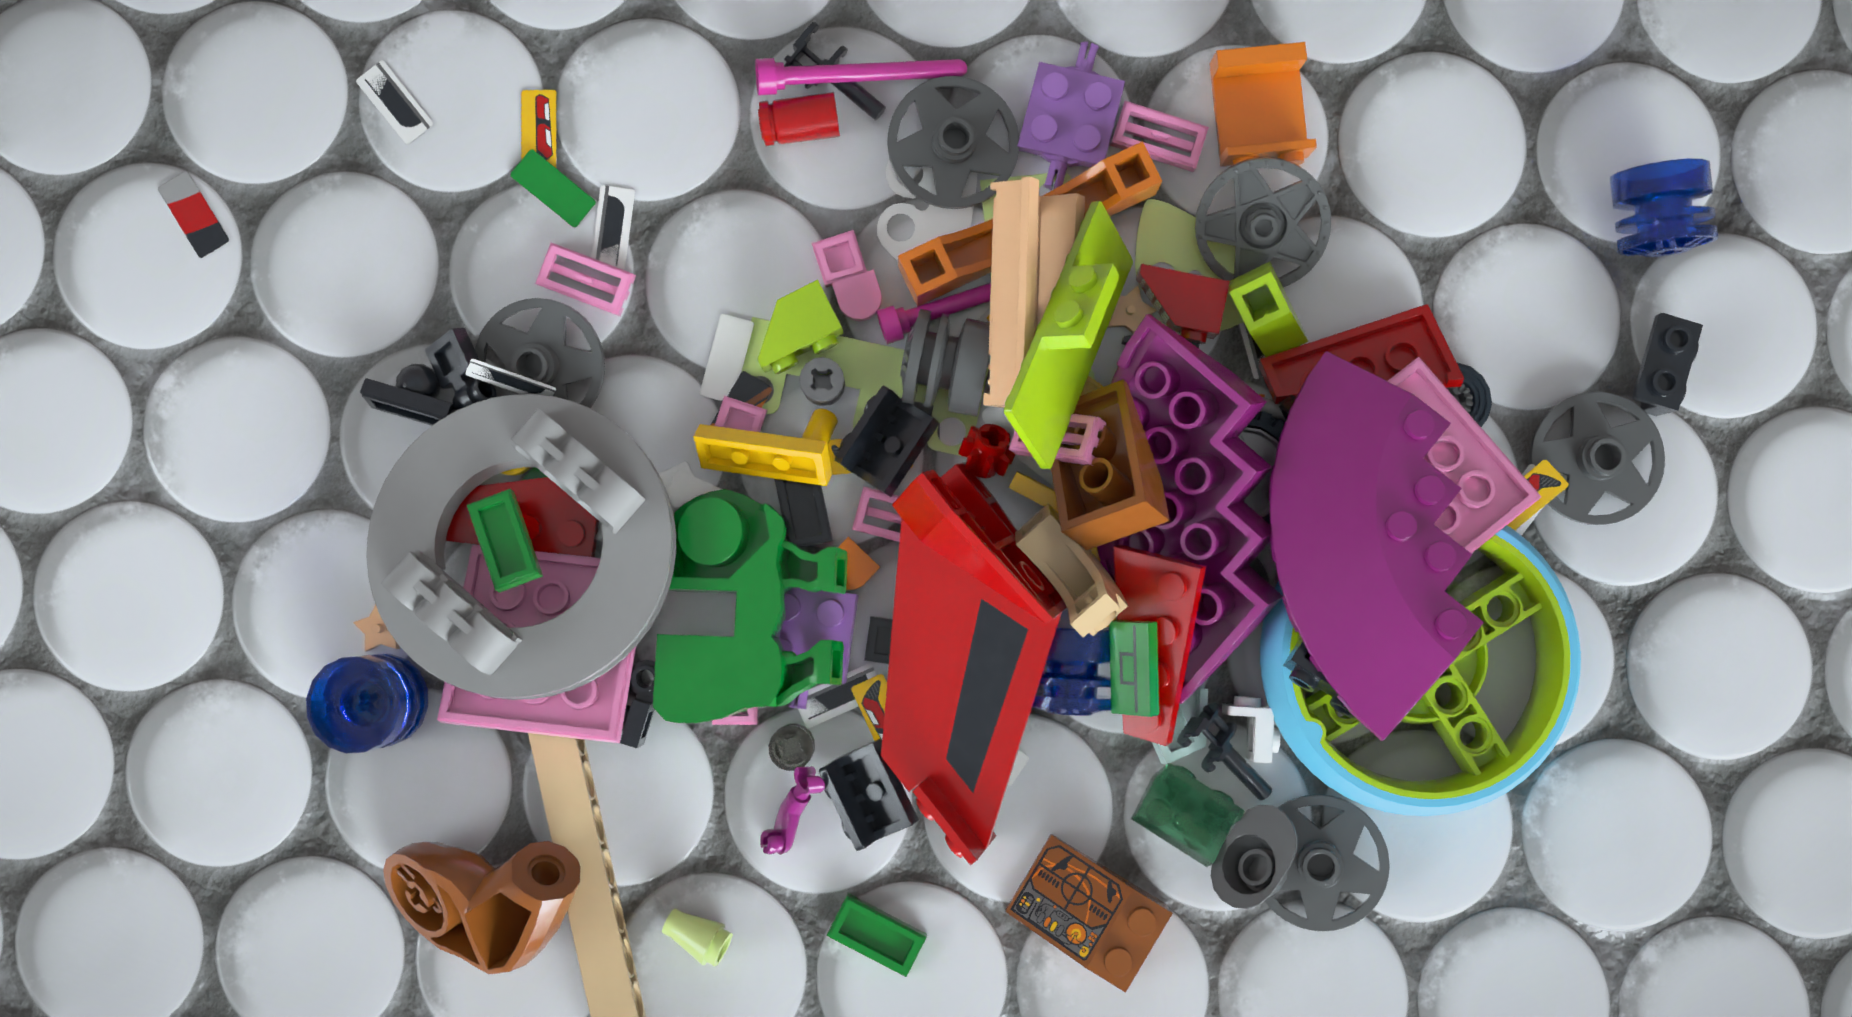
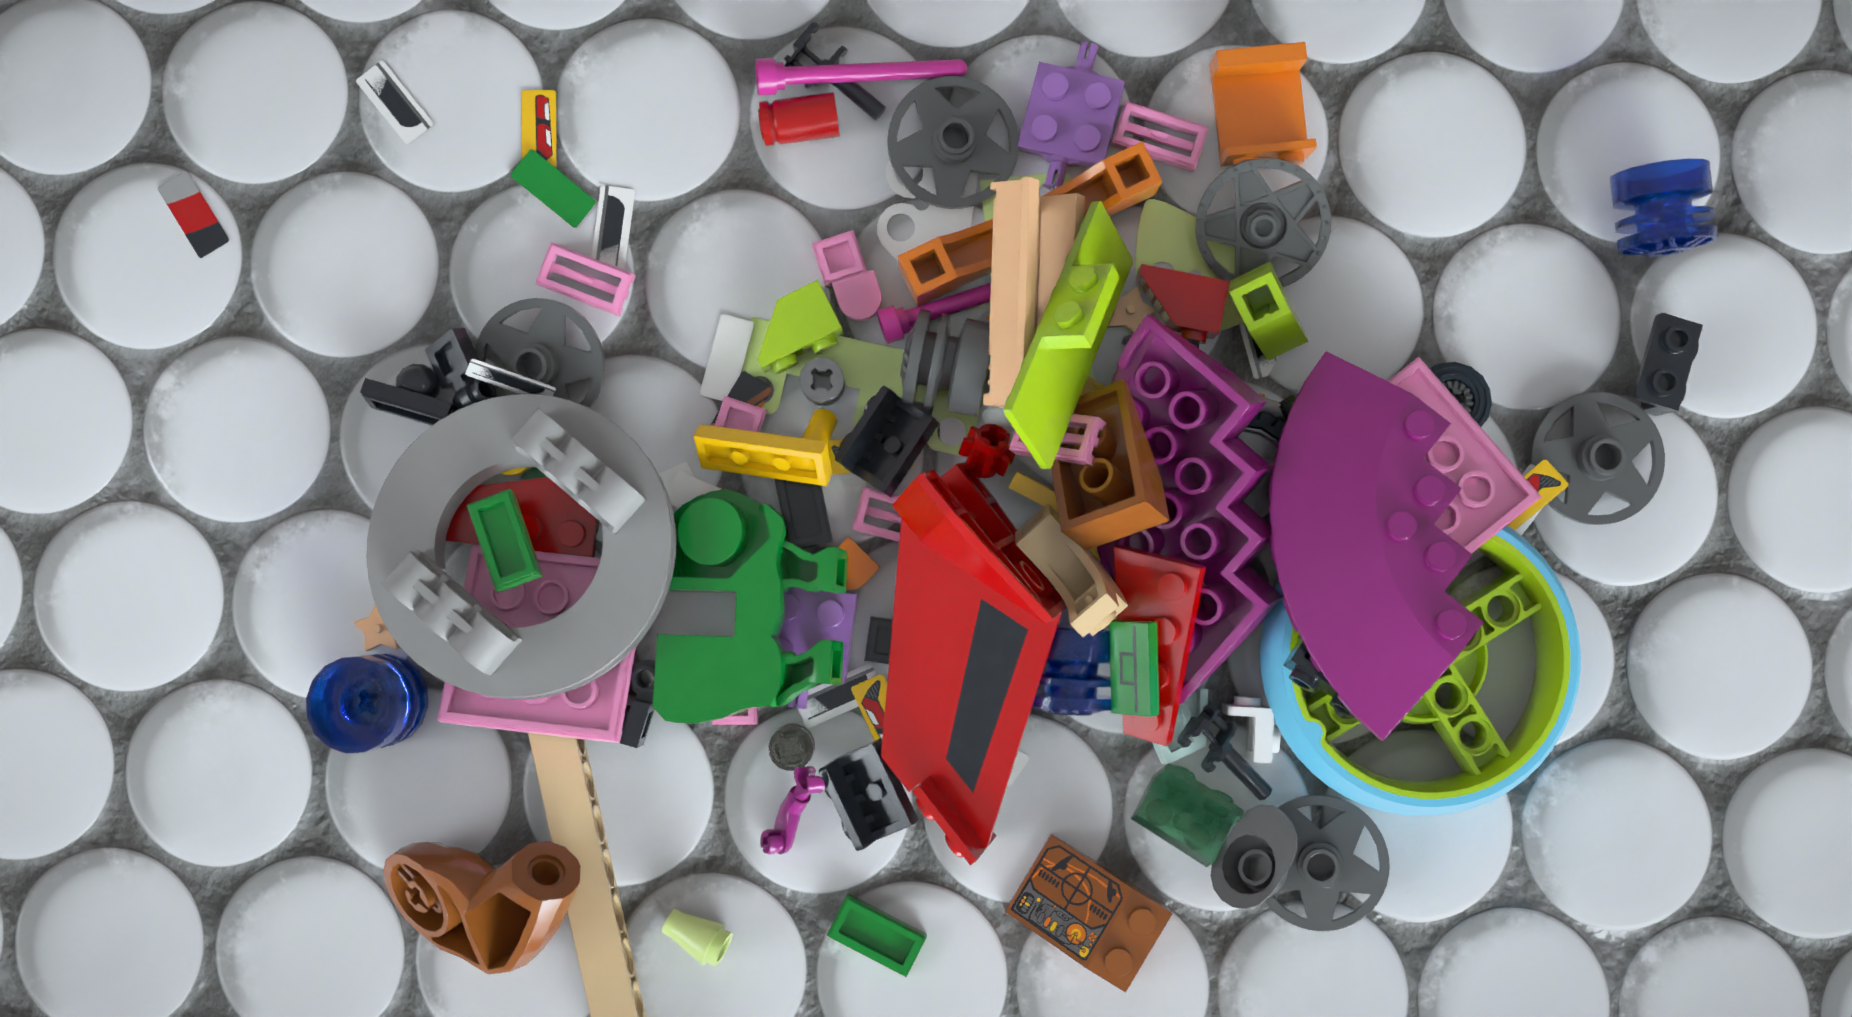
red wing [1259,304,1464,404] -> none

